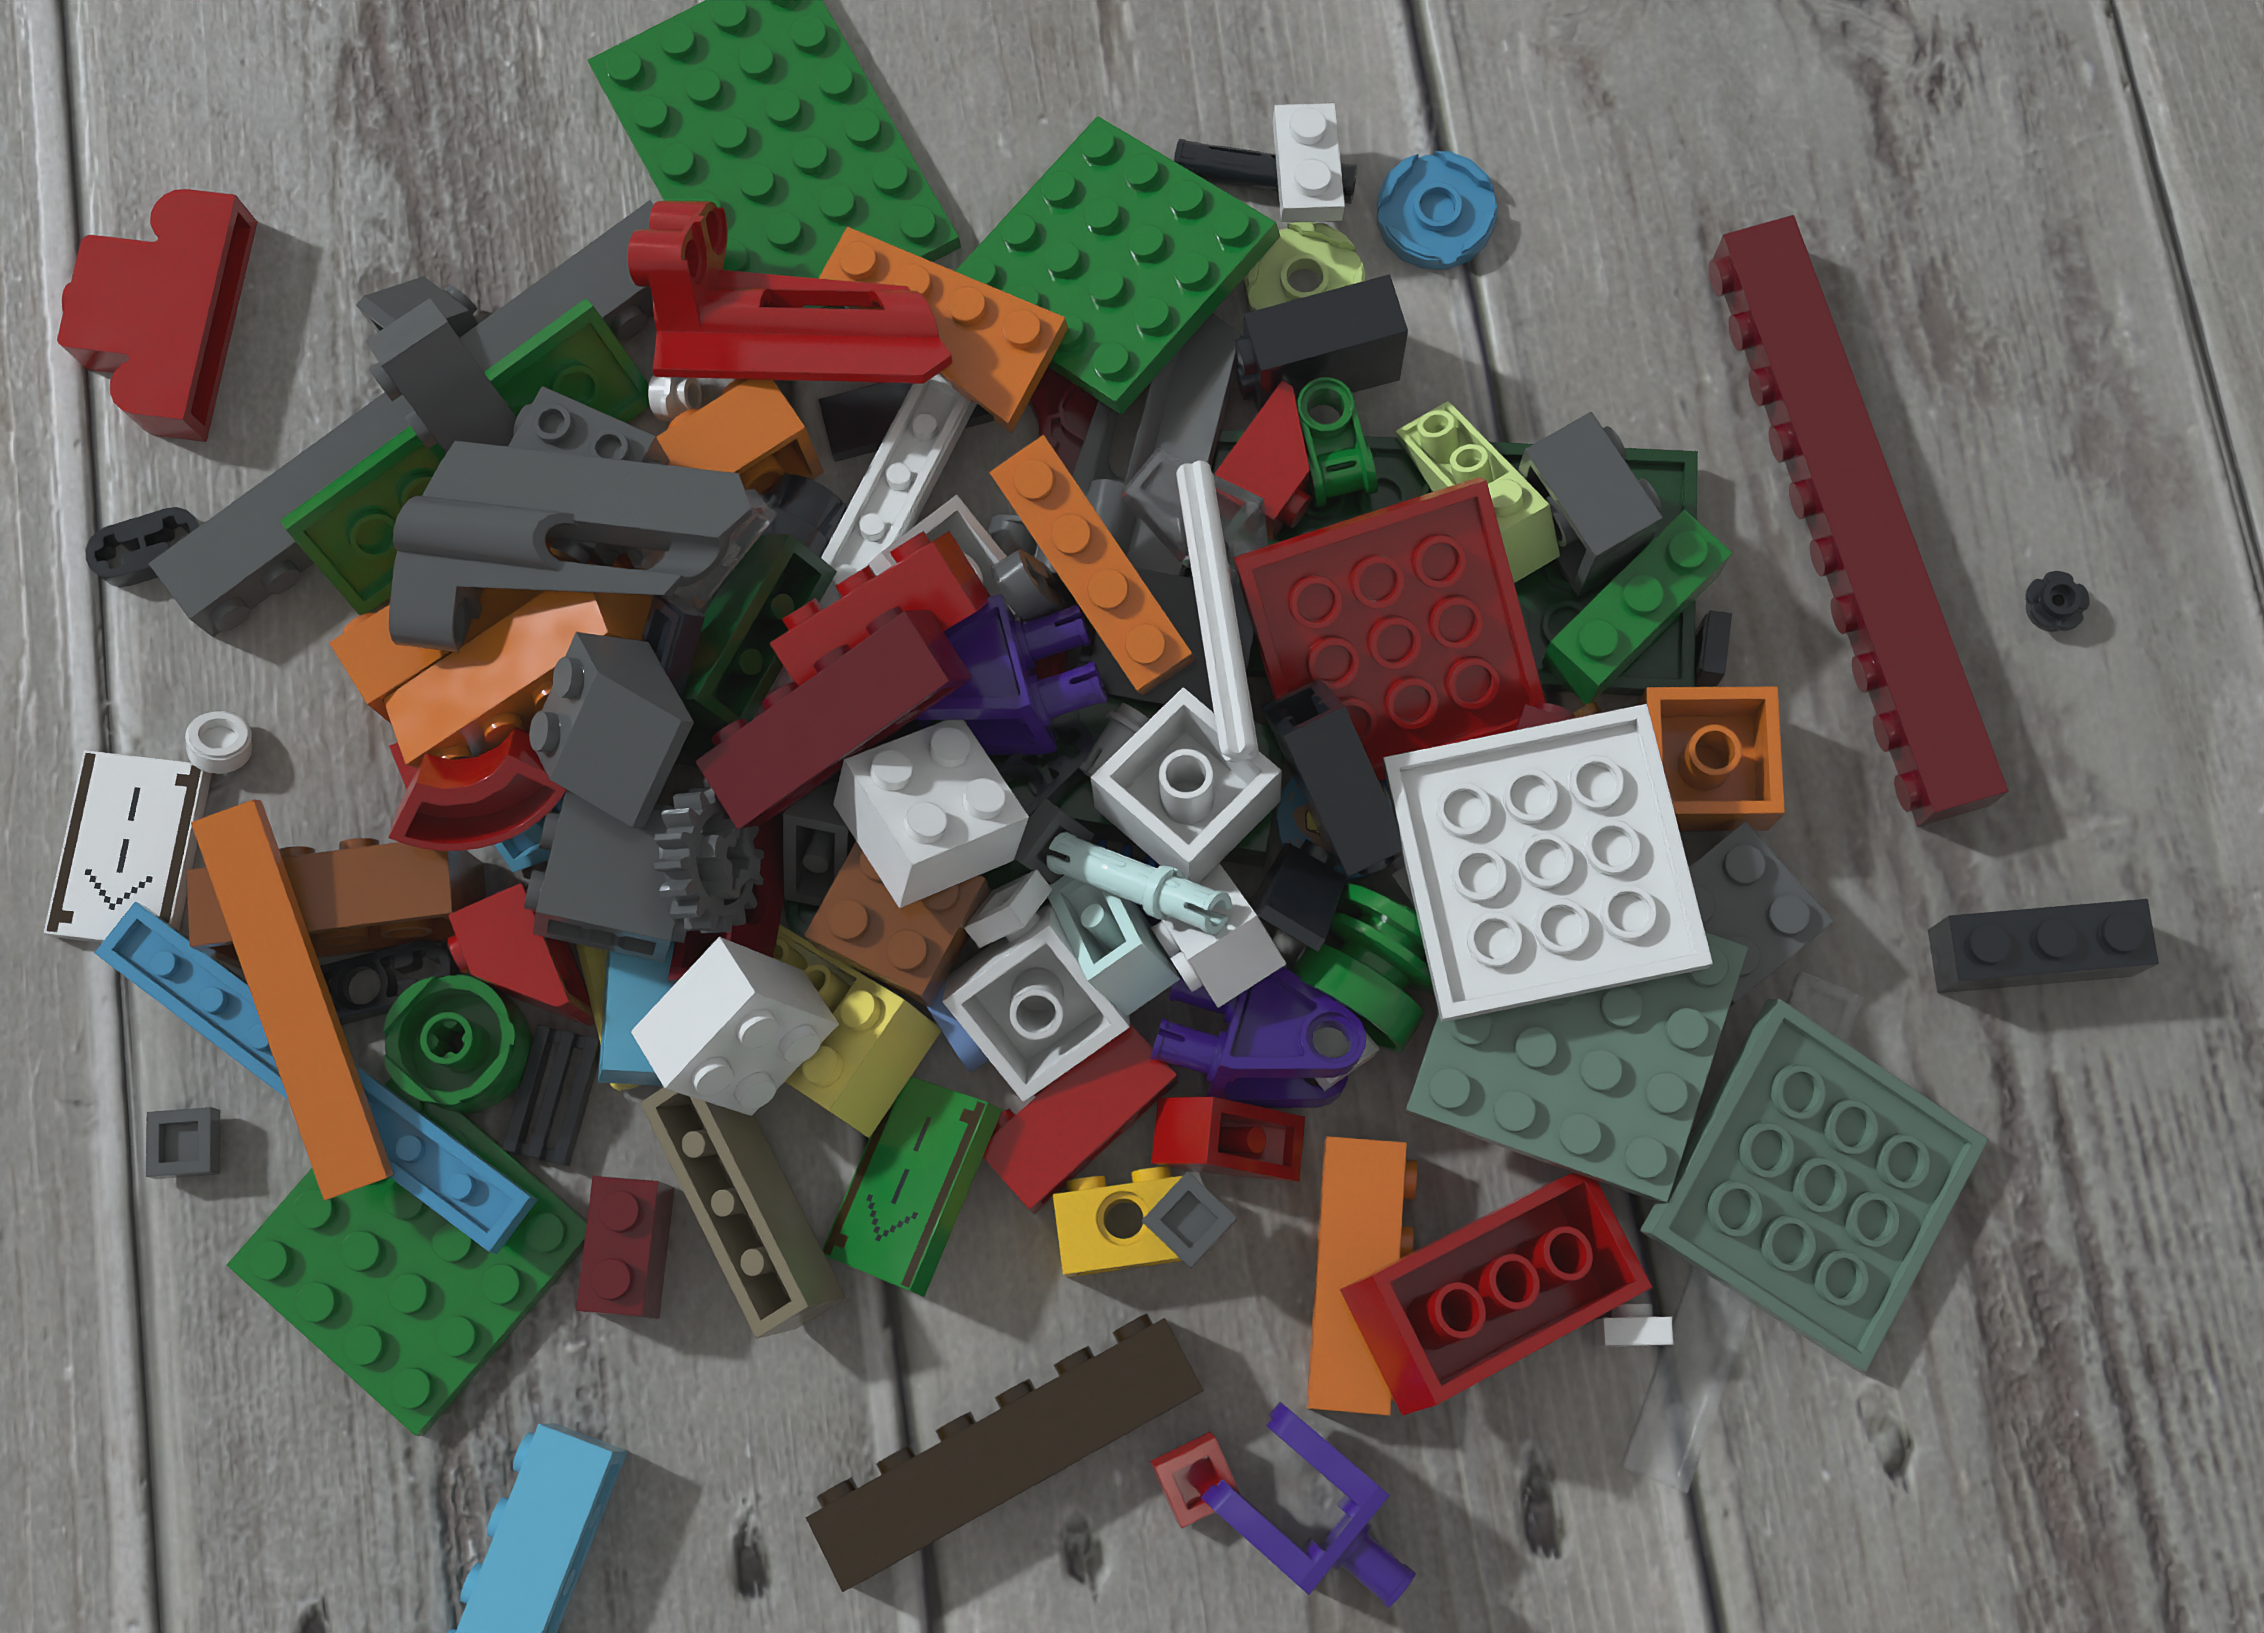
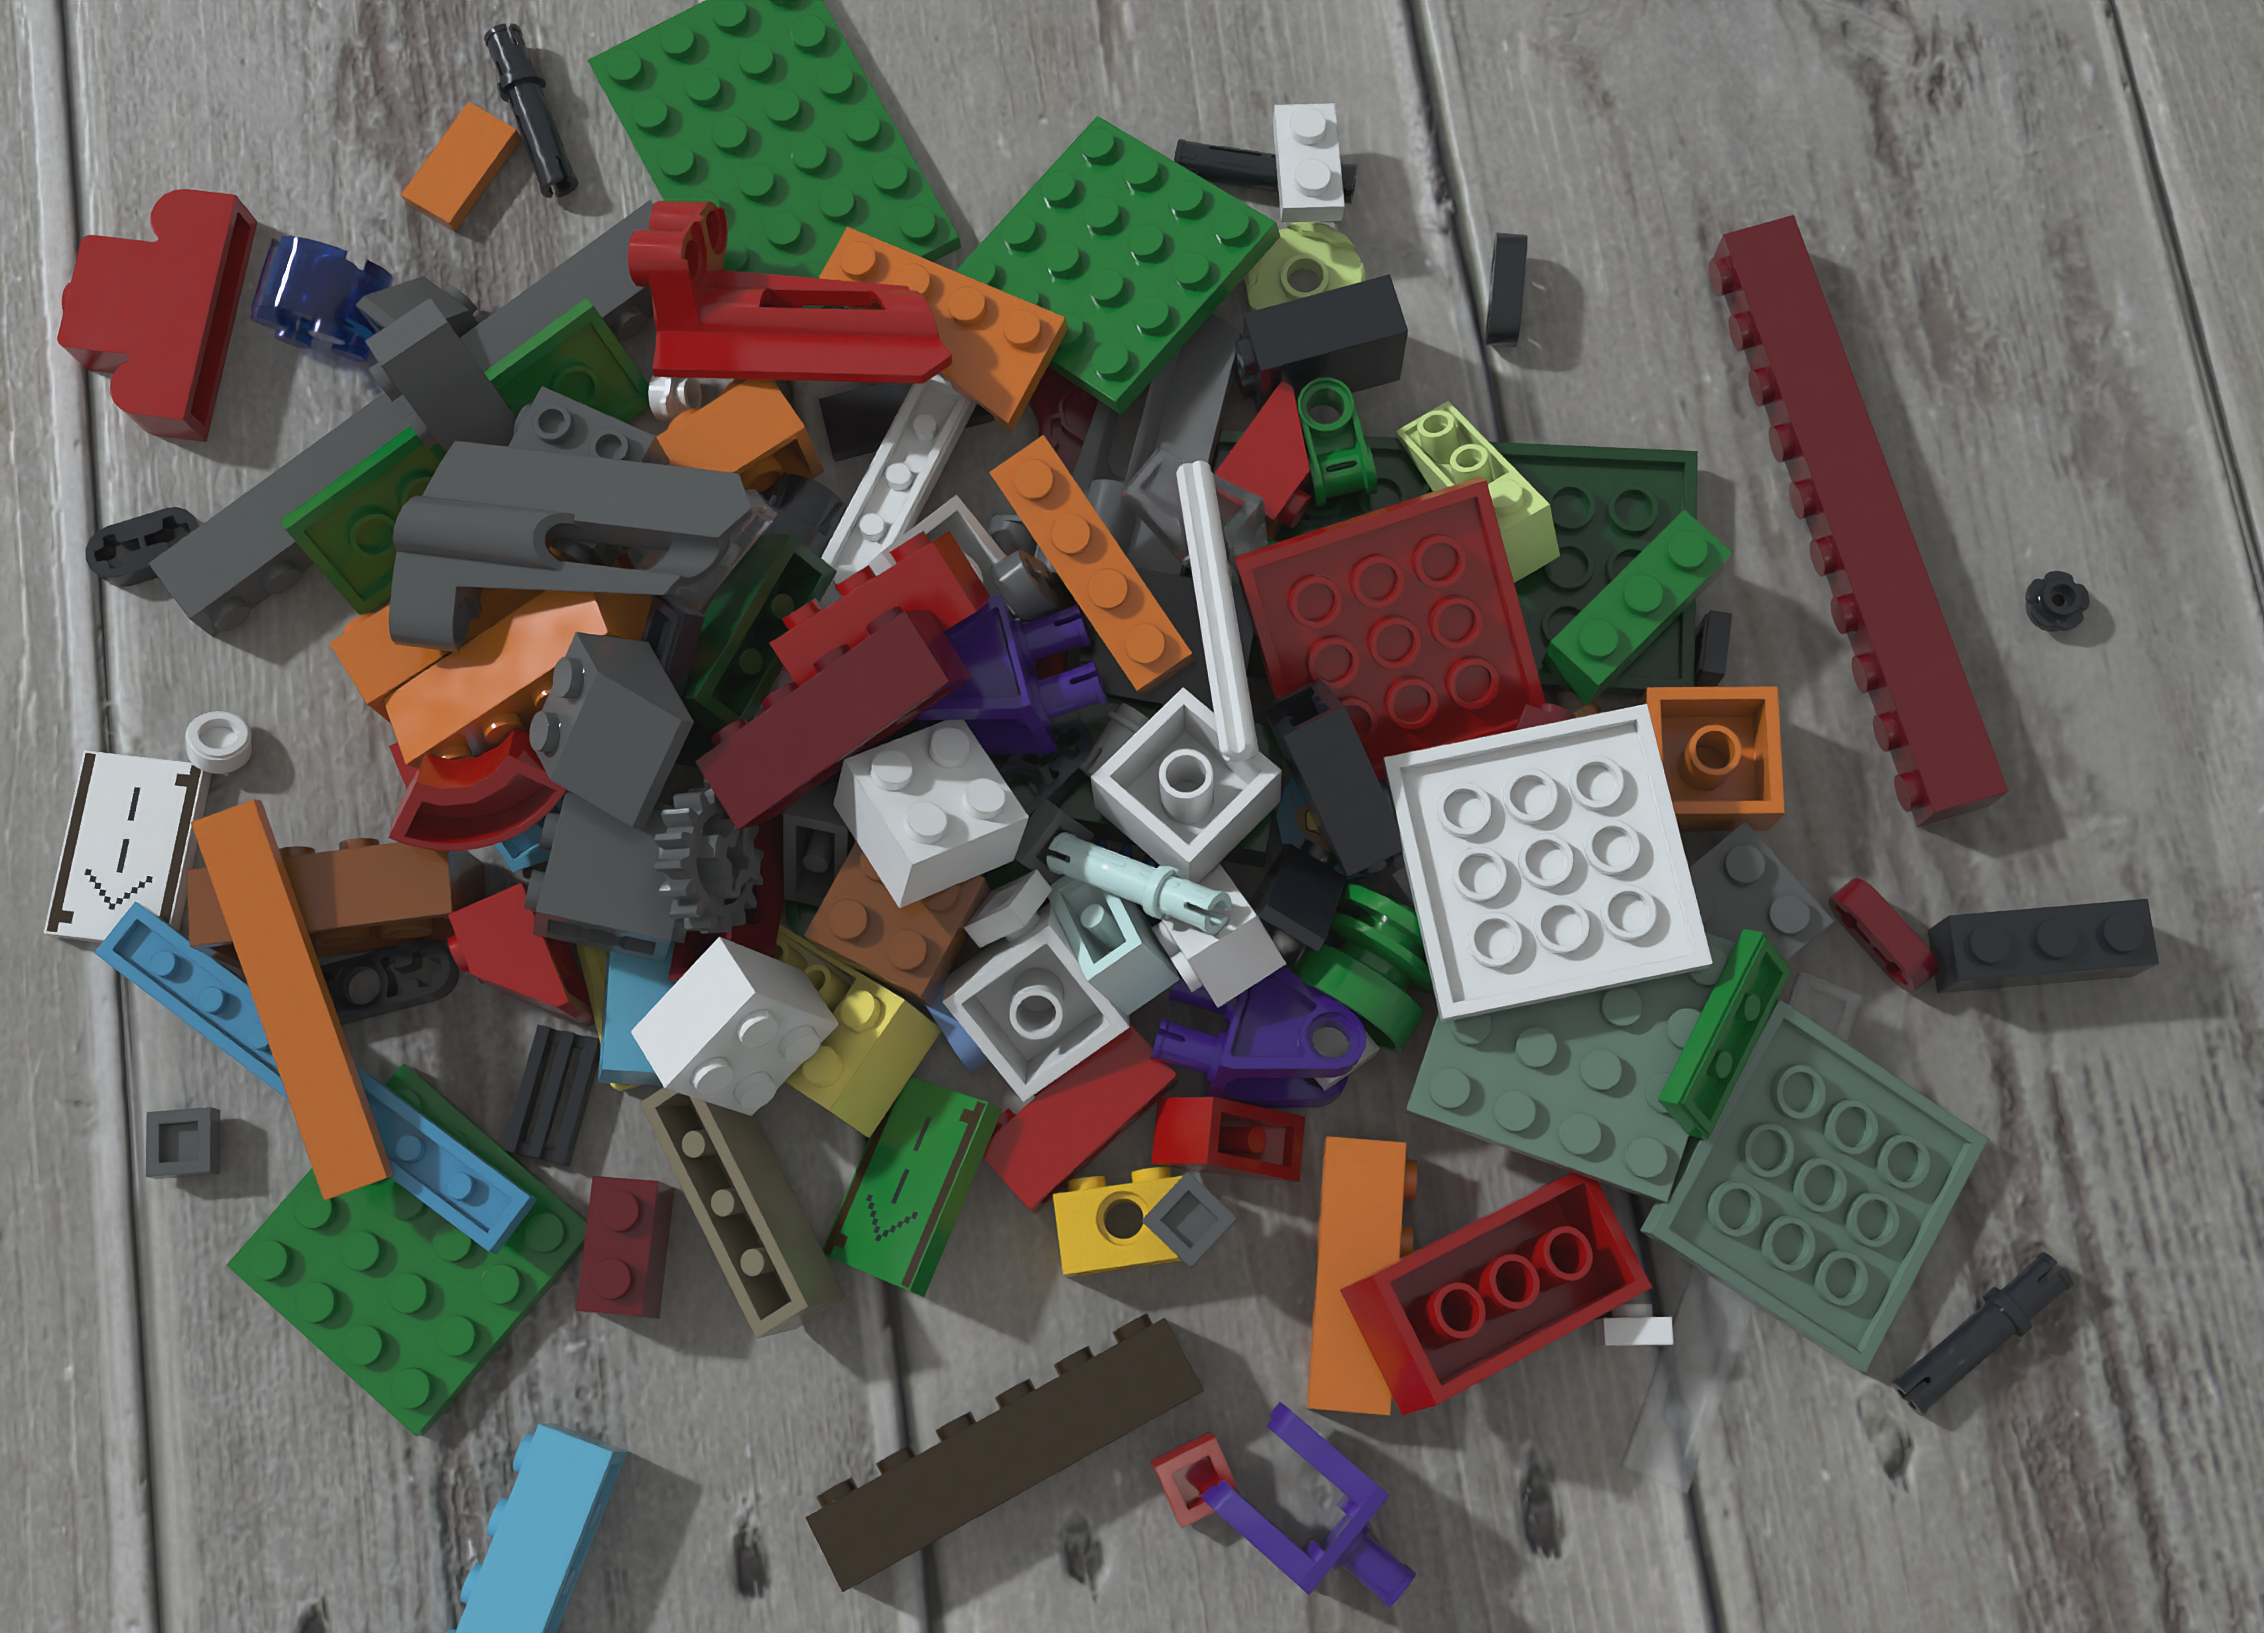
green brick [383,974,534,1114] -> none
dark azure tile [1377,151,1497,270] -> none
dark grey brick [1518,411,1663,597] -> none
none -> clear blue brick [250,236,394,362]
none -> orange tile [401,101,522,232]
none -> black pin [484,23,579,198]
none -> black beam [1485,232,1528,347]
none -> green tile [1658,929,1791,1140]
none -> dark red beam [1828,877,1940,992]
none -> black pin [1891,1252,2074,1416]

